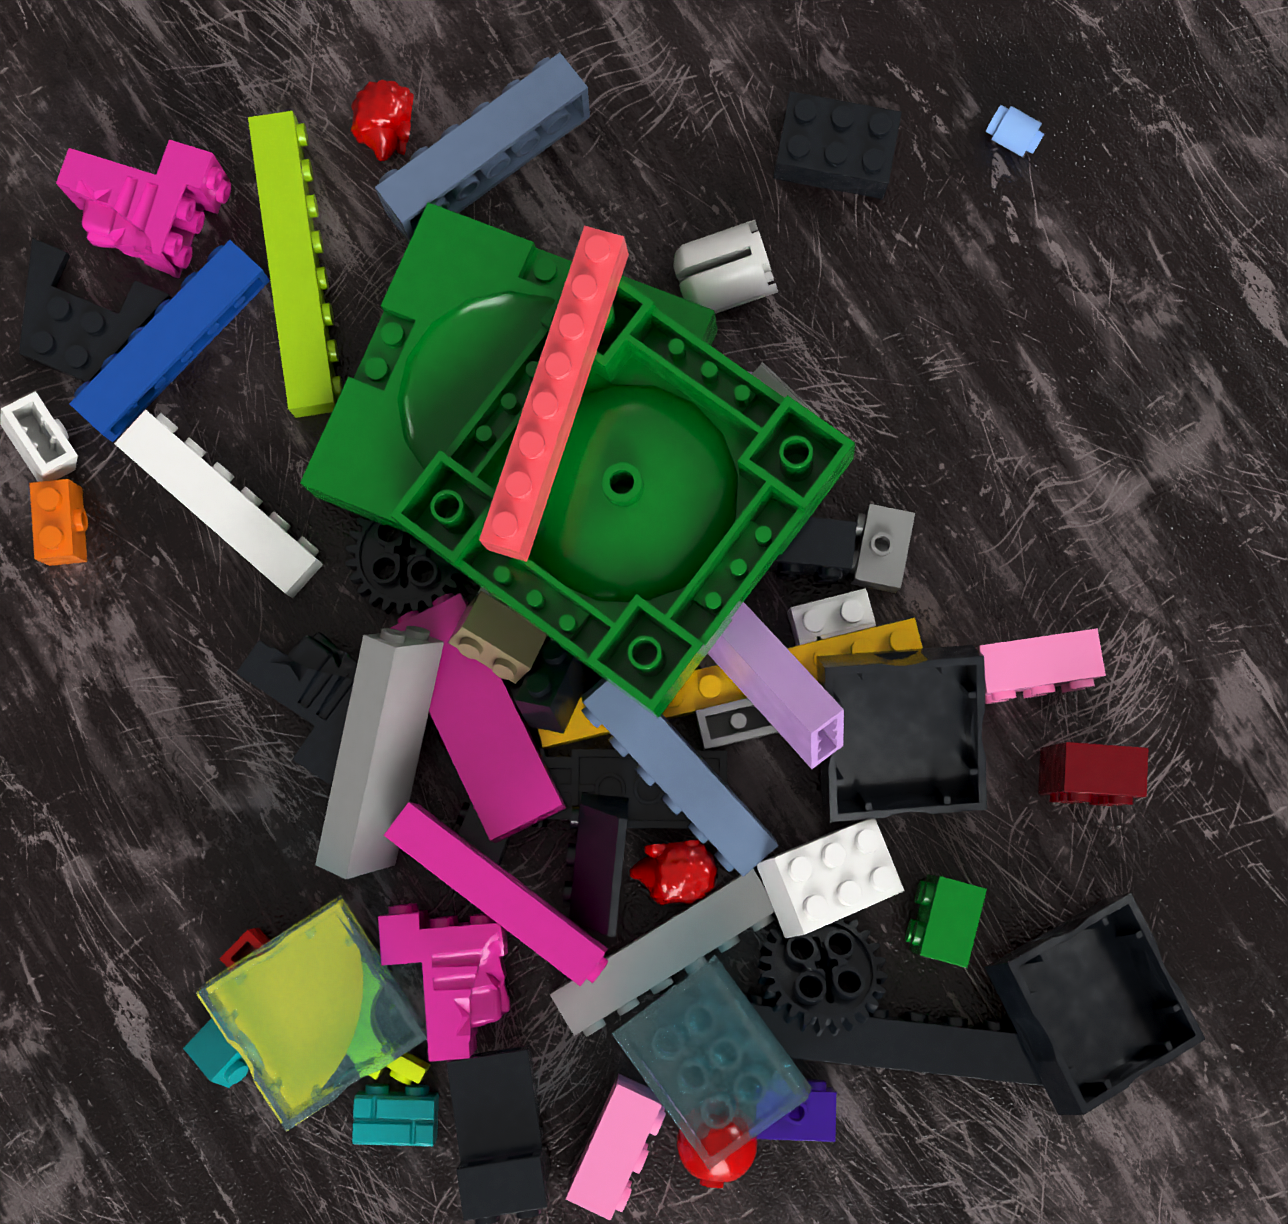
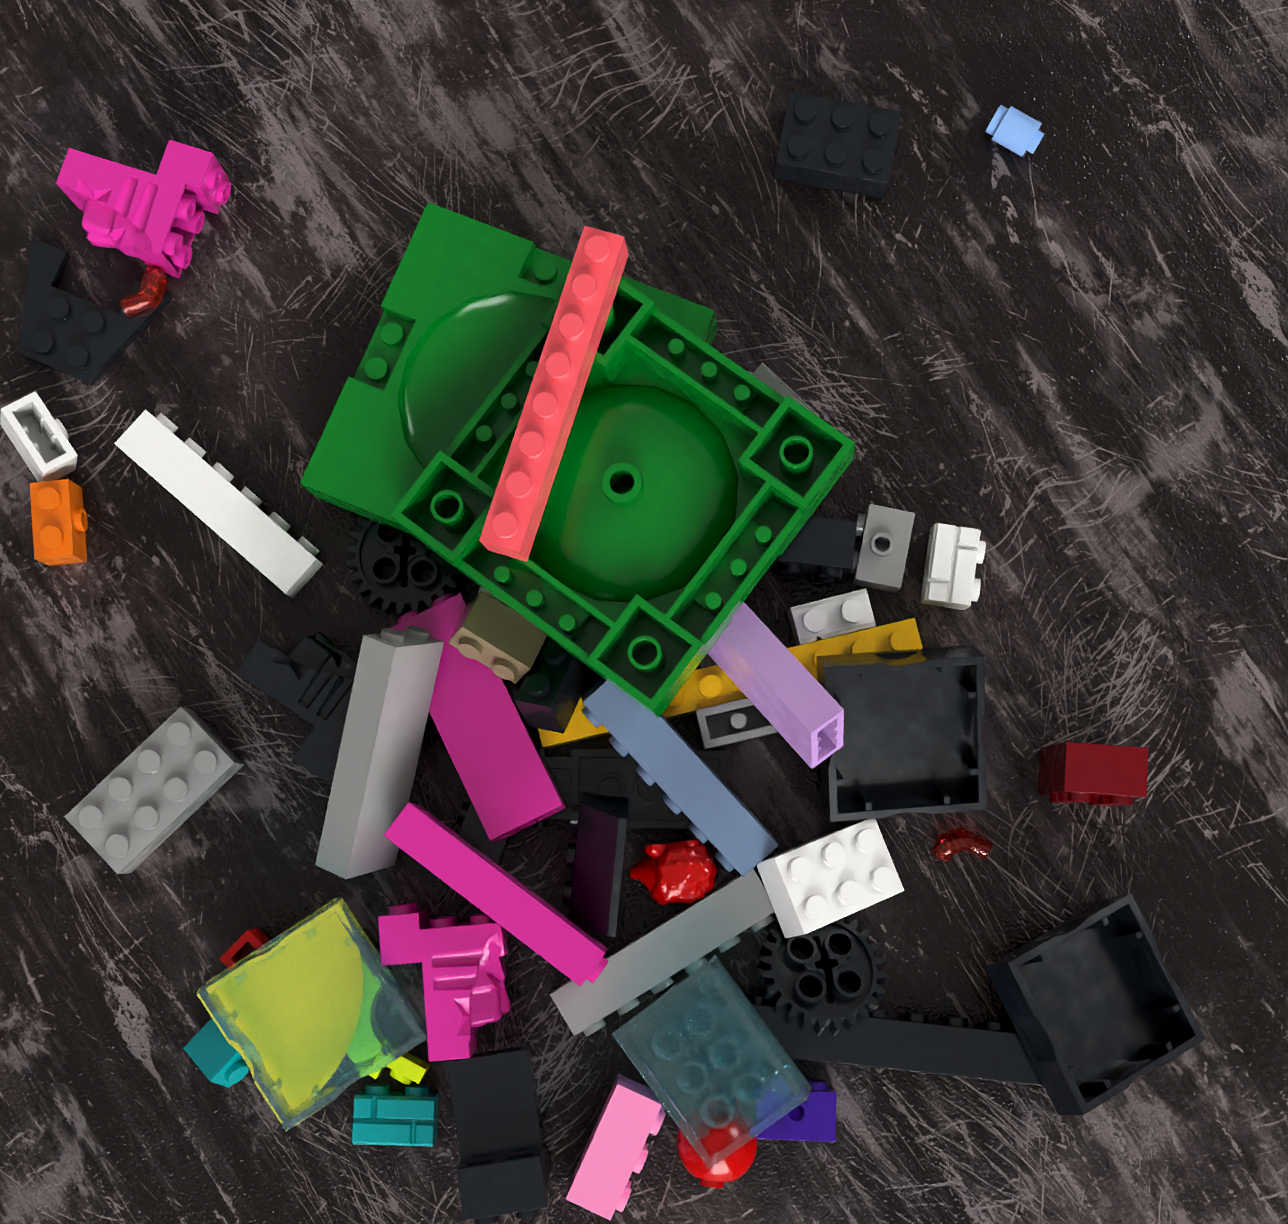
blue brick [69,240,270,442] -> none
lime brick [248,110,343,418] -> none
red animal [351,80,414,161] -> none
sand blue brick [375,52,590,243] -> none
white cylinder [673,220,778,314] -> none
green brick [905,874,987,968] -> none
bright pink brick [976,628,1106,704] -> none
none -> light grey brick [64,706,245,874]
none -> clear red arm [120,266,167,317]
none -> white brick [920,523,986,610]
none -> clear red arm [933,827,993,861]

